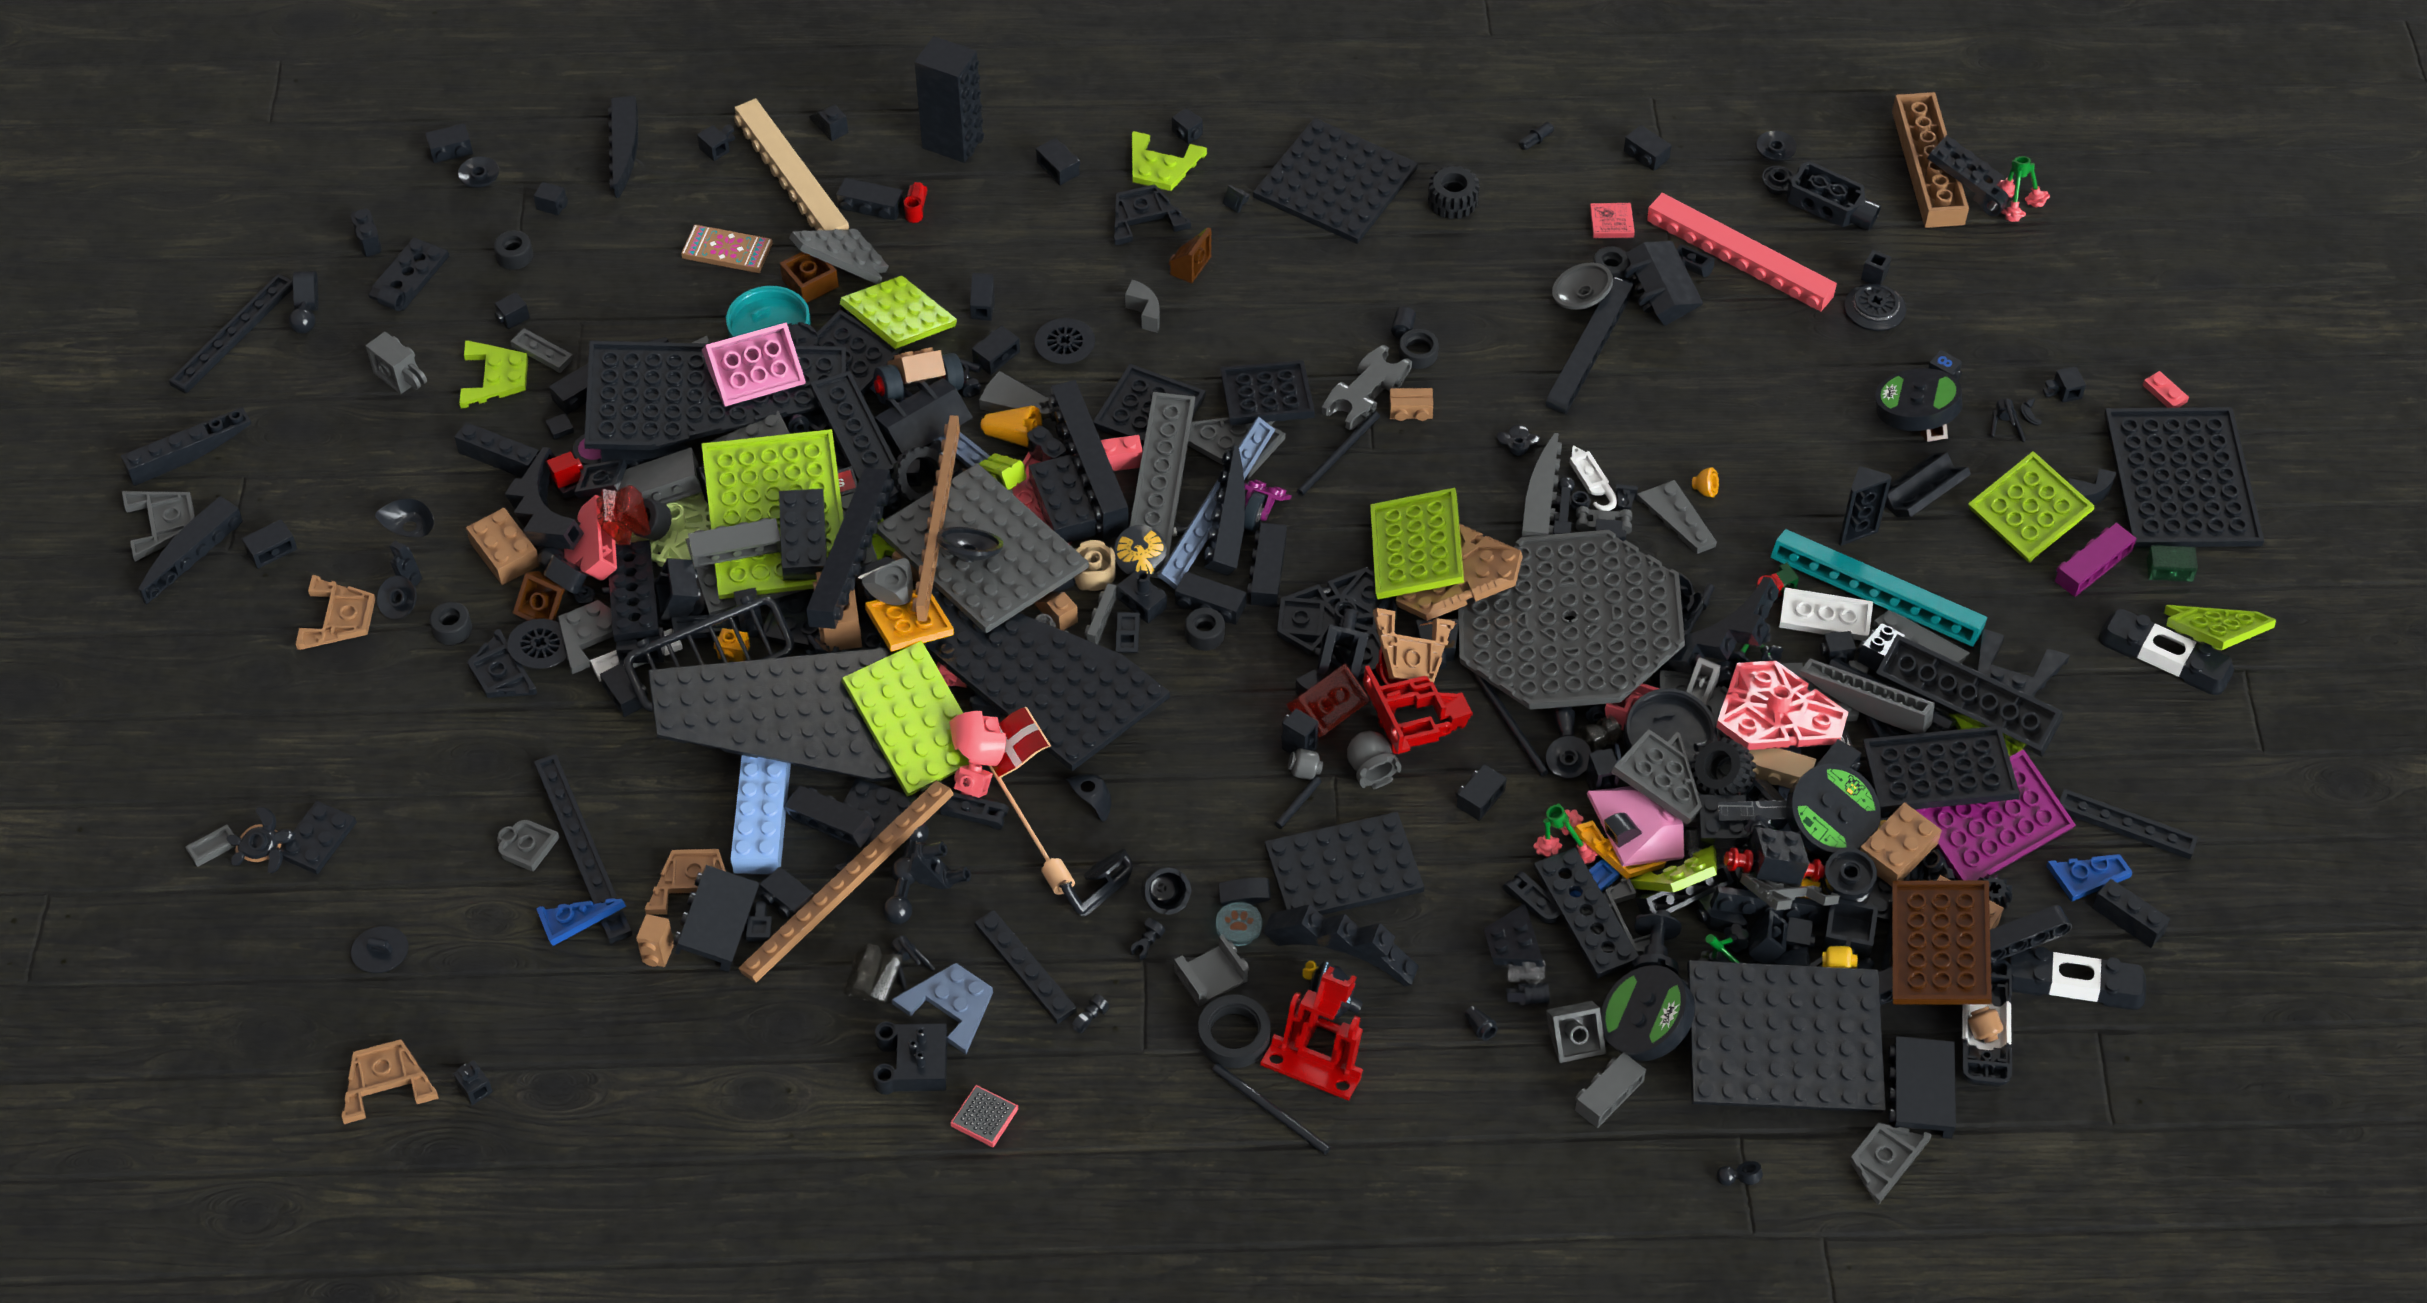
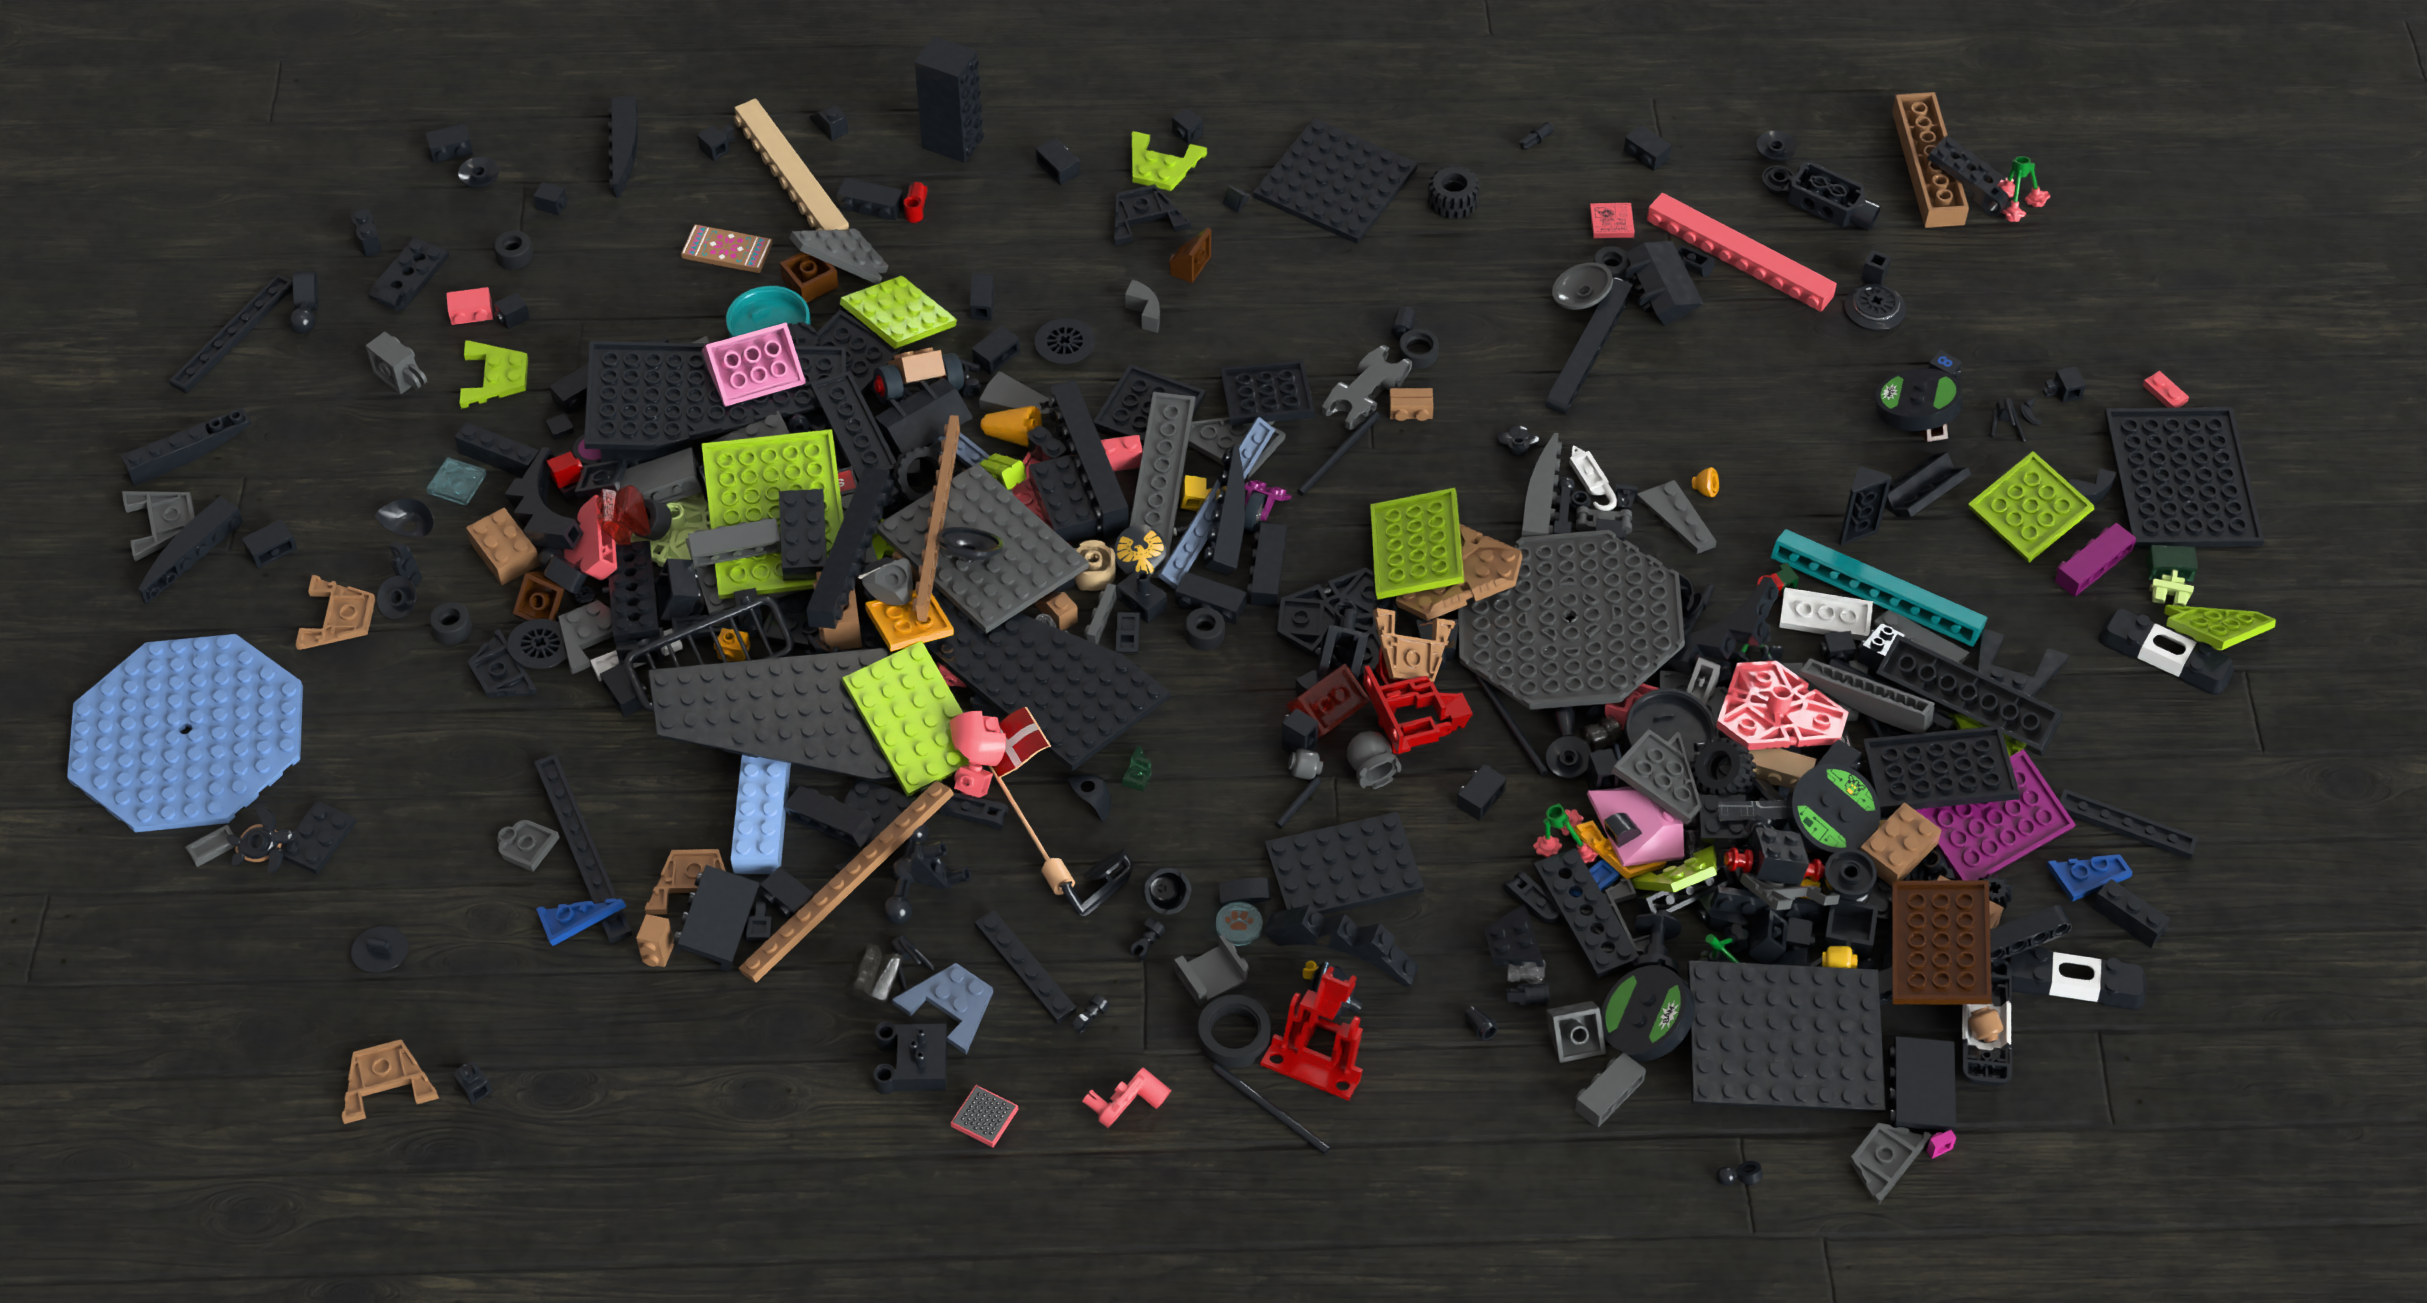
dark grey plate [510,329,574,373] -> none
none -> medium blue plate [67,634,303,832]
none -> clear light blue plate [427,457,487,506]
none -> coral brick [447,287,493,325]
none -> coral piece [1082,1067,1171,1128]
none -> clear green slope [1122,746,1152,791]
none -> yellow brick [1180,475,1212,511]
none -> dark pink plate [1926,1130,1956,1159]
none -> yellowish green hips [2149,570,2194,606]

